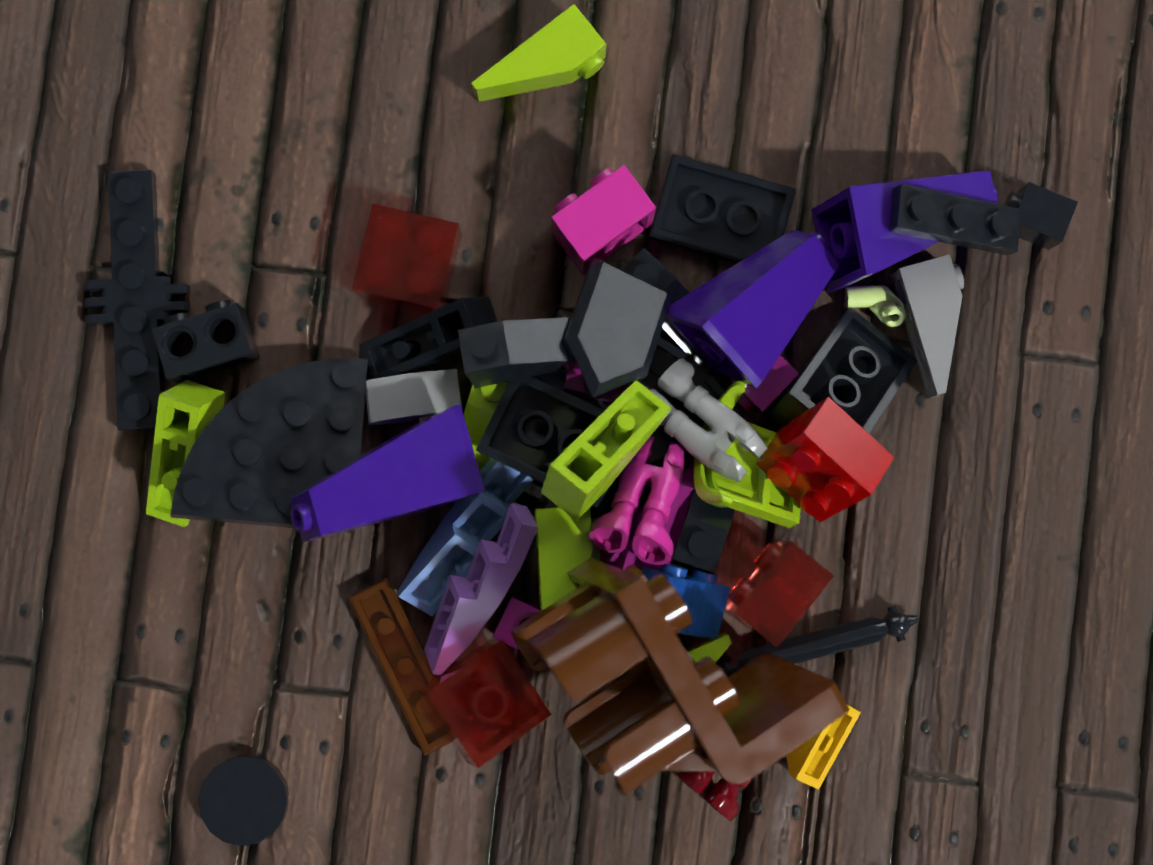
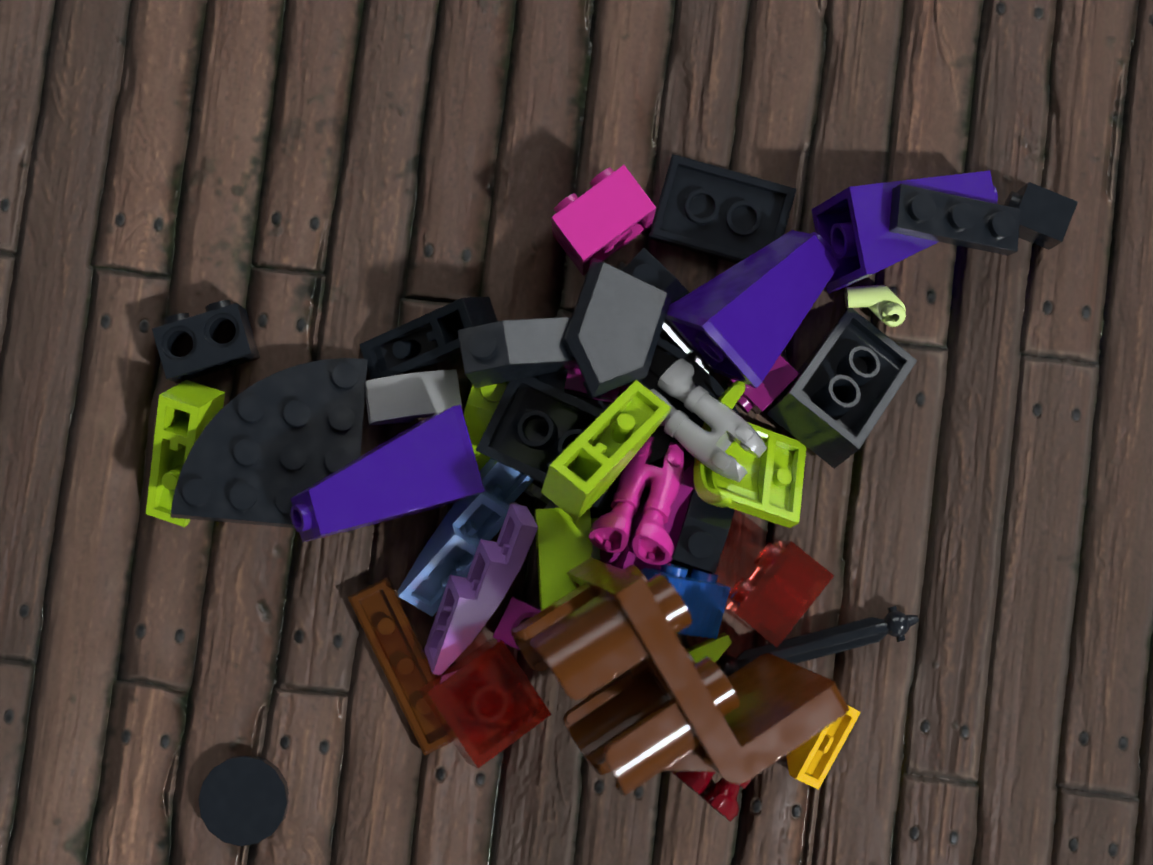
black hinge [84,170,189,431] -> none
clear red brick [352,204,462,313] -> none
lime slope [471,4,606,102] -> none
red brick [756,397,895,523] -> none
light grey slope [890,254,964,399] -> none

